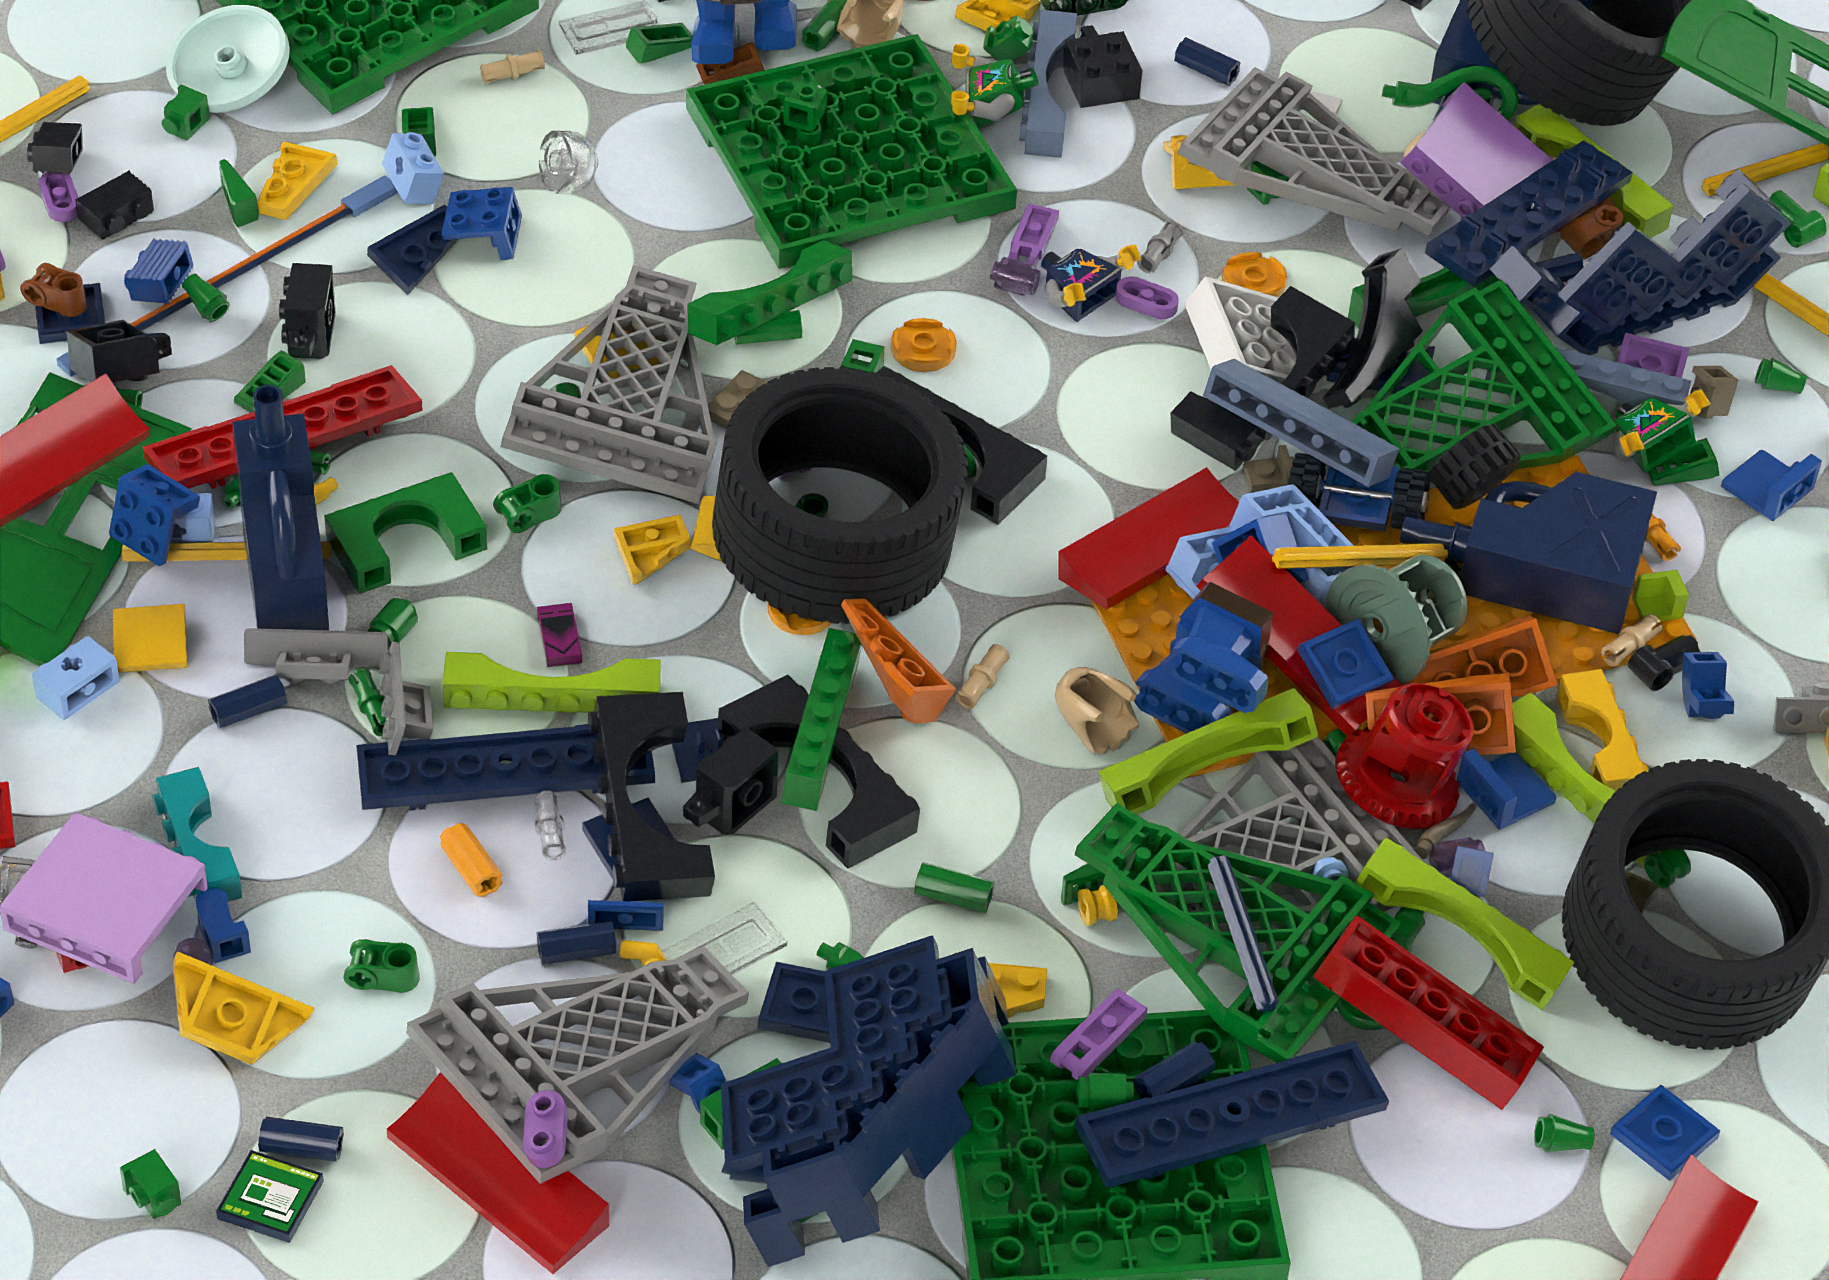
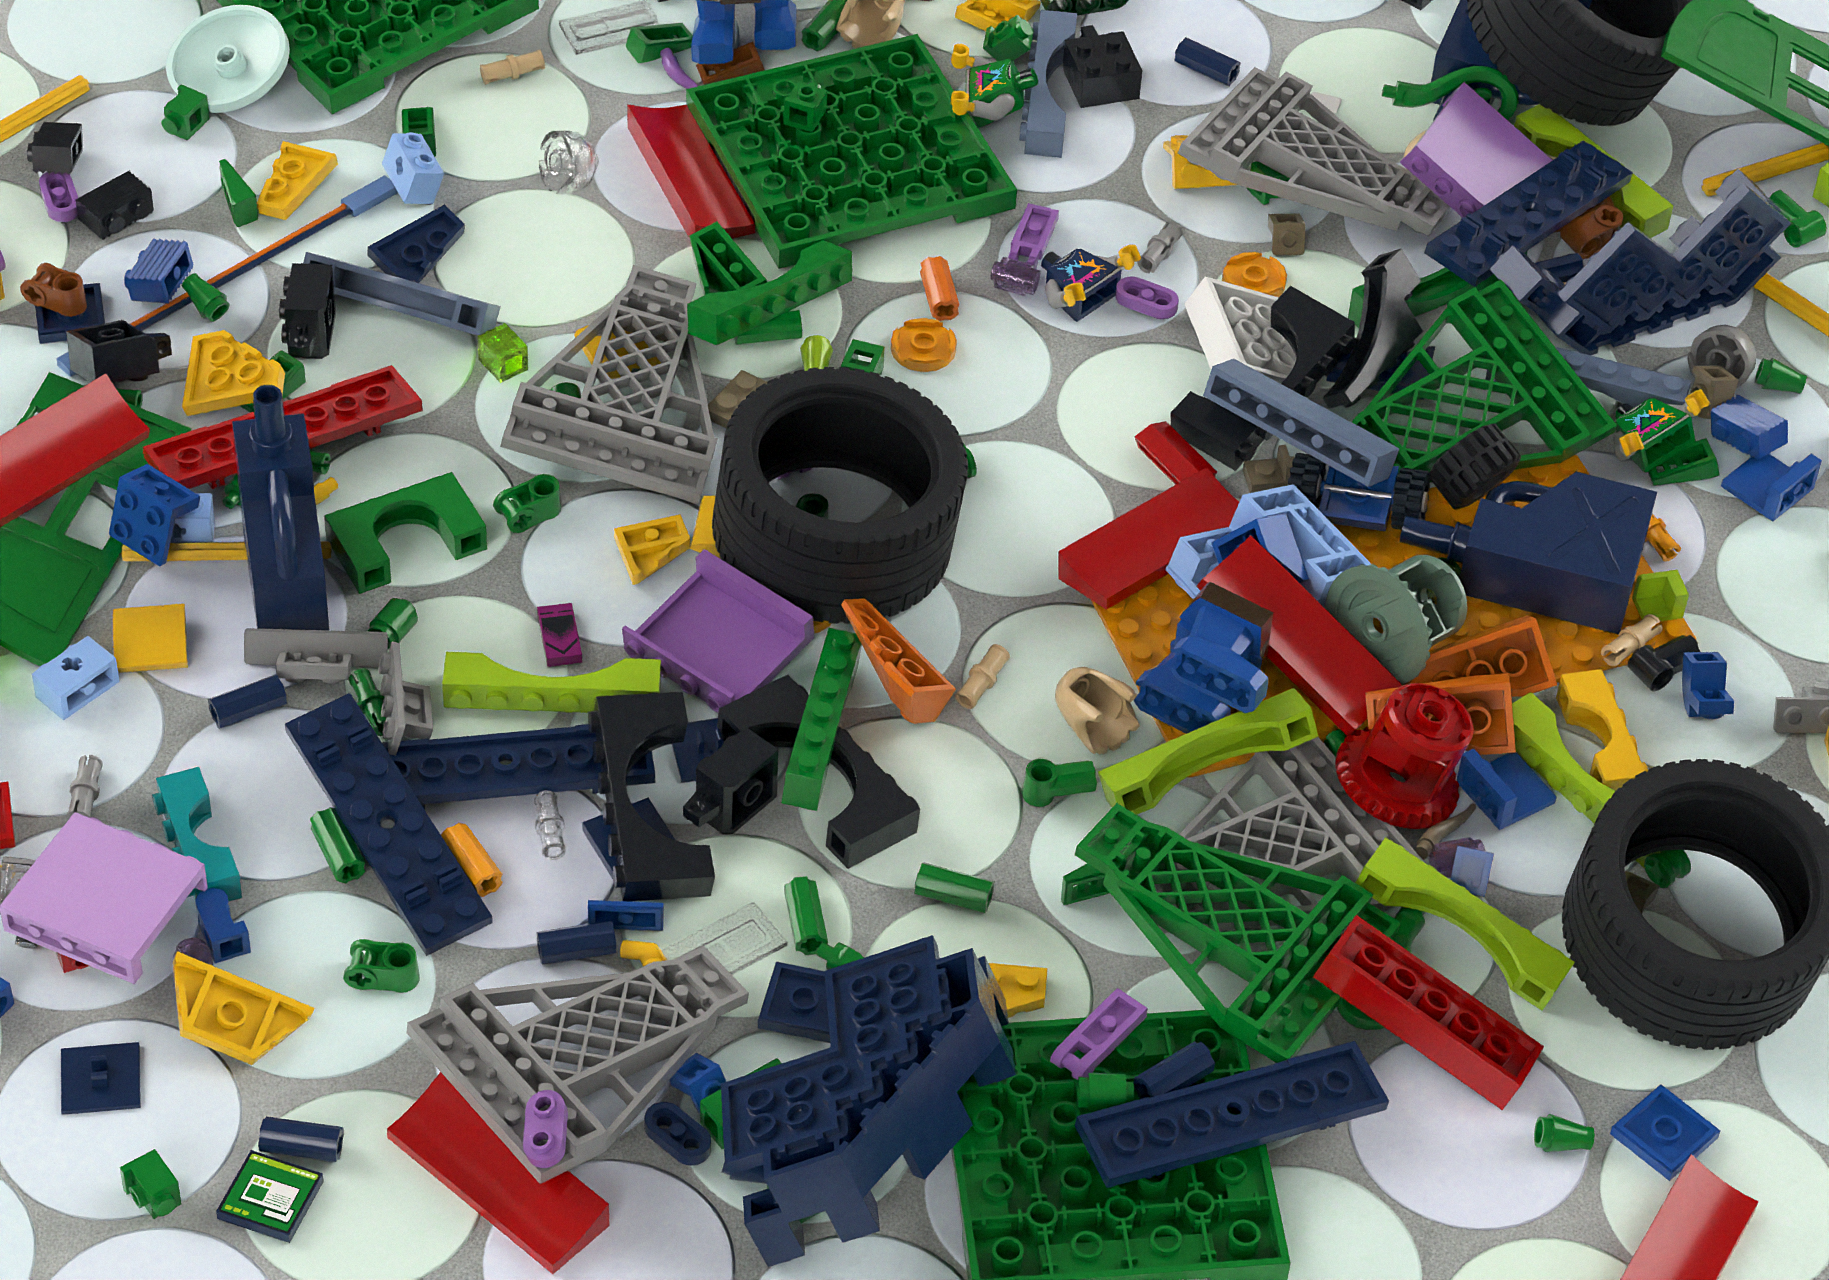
blue bracket [441,187,522,260] -> none
black arch [877,366,1048,525] -> none
yellow wheel [1078,885,1118,926] -> none
axle [1208,855,1279,1013] -> none
yellow axle [1272,543,1448,569] -> none
blue tile [1297,618,1394,710] -> none
light blue plate [1312,857,1349,881] -> none
medium lavender plate [1617,333,1690,378] -> none
none -> dark blue piece [61,1042,141,1115]
none -> light grey pin [66,755,103,820]
none -> yellow plate [182,330,285,416]
none -> dark blue piece [285,693,493,956]
none -> sand blue arch [303,252,501,338]
none -> green axle [310,807,366,884]
none -> clear neon green brick [477,323,528,383]
none -> medium lavender panel [622,549,814,713]
none -> red arch [627,104,755,239]
none -> dark blue plate [644,1102,711,1166]
none -> medium lavender animal [660,48,698,89]
none -> green wedge [689,221,767,295]
none -> green axle [784,876,828,955]
none -> lime cone [800,335,833,371]
none -> orange axle [920,256,959,321]
none -> green piece [1022,759,1097,807]
none -> red piece [1134,421,1217,485]
none -> dark tan bracket [1268,213,1305,255]
none -> light grey cylinder [1687,324,1757,388]
none -> blue brick [1711,394,1788,460]

